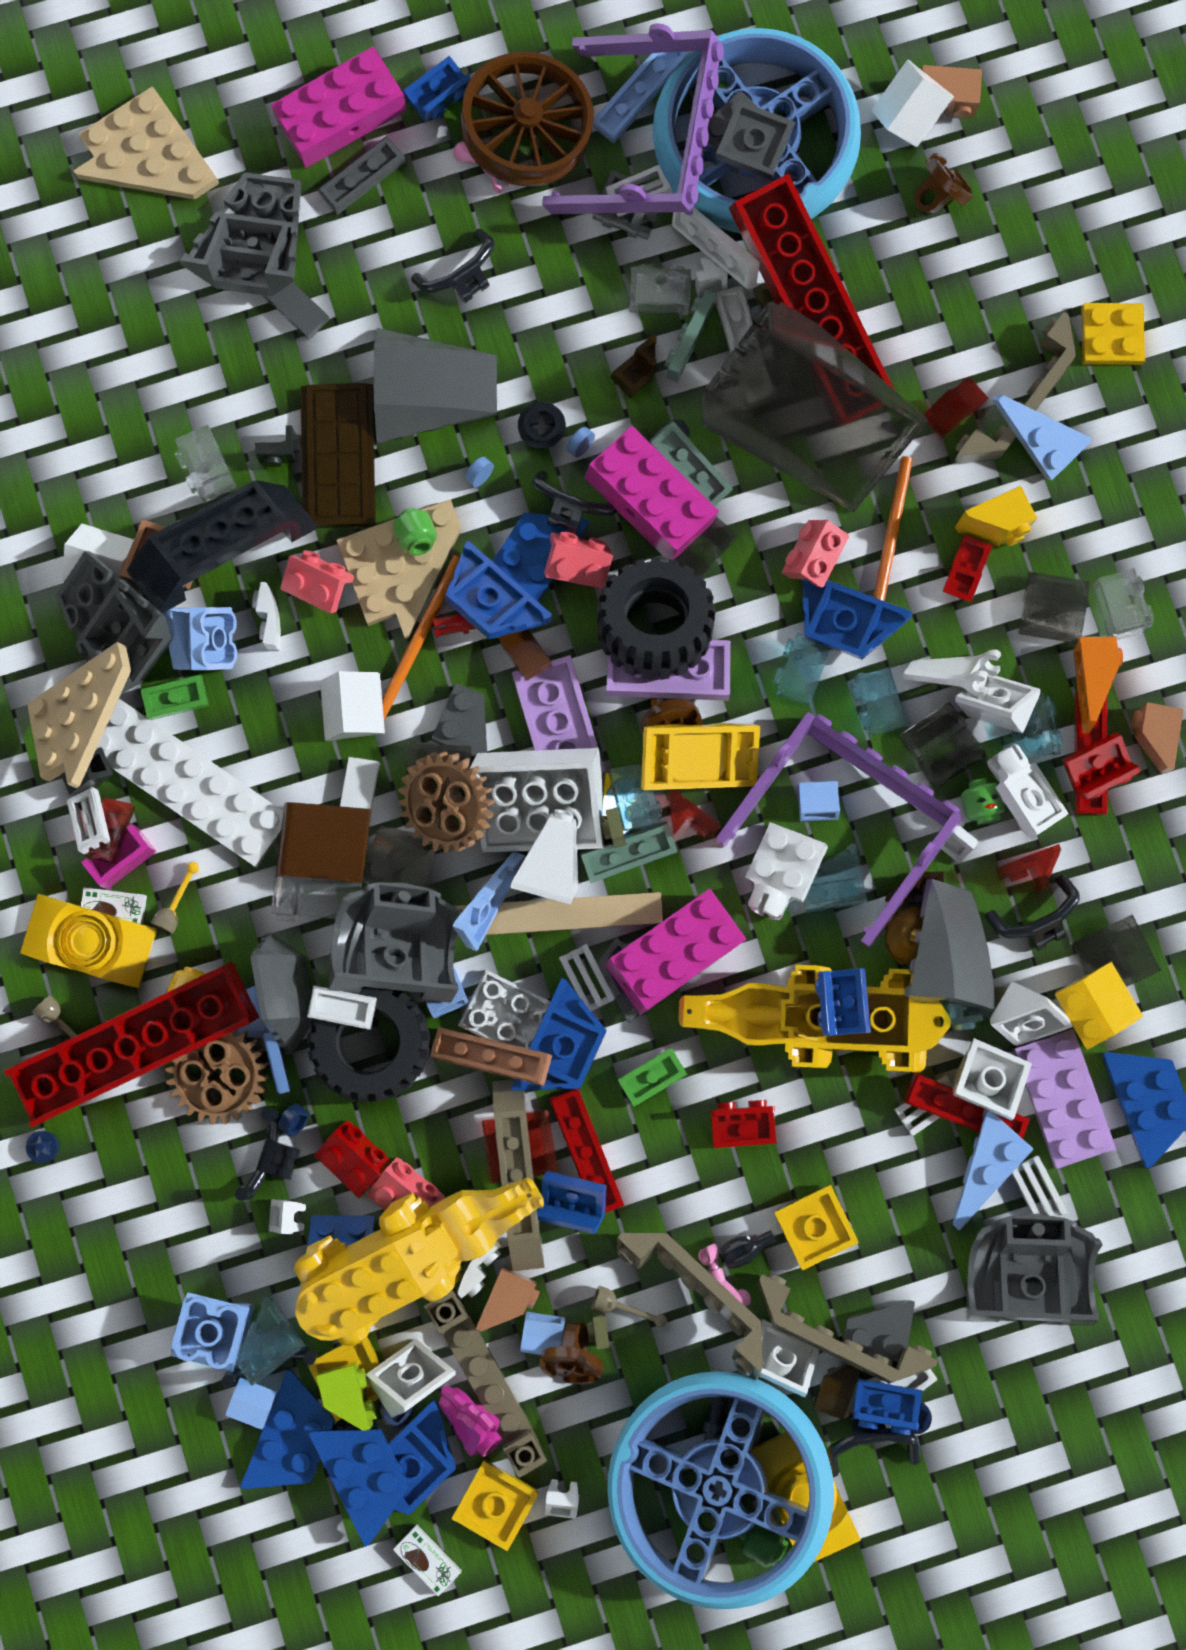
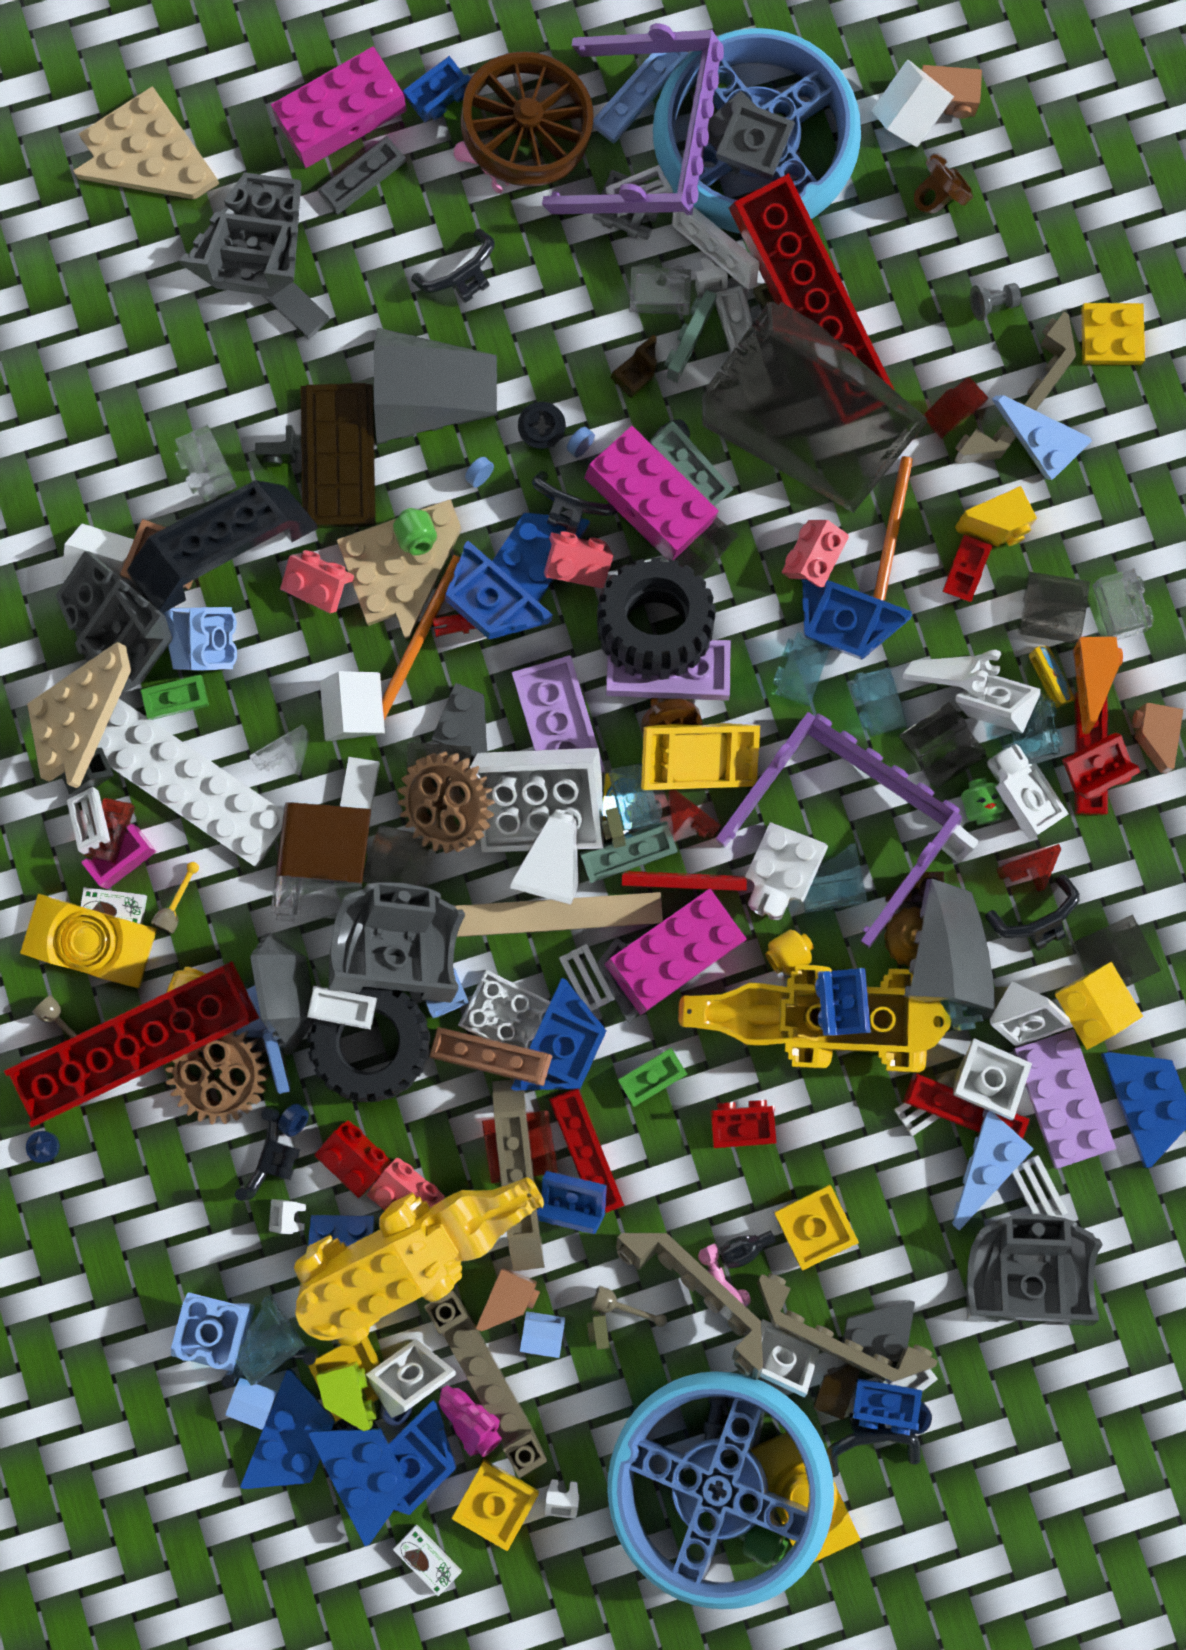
white slope [252,582,281,651] -> none
light blue wing [452,851,525,951] -> none
white slope [458,1239,502,1299] -> none
reddish brown tile [496,629,552,681] -> none
reddish brown tile [539,1323,604,1385] -> none
light blue piece [797,781,840,822] -> none
none -> clear slope [250,725,310,776]
none -> red tile [622,871,747,891]
none -> yellow head [765,929,814,976]
none -> dark grey piece [970,283,1021,321]
none -> yellow slope [1029,646,1075,709]

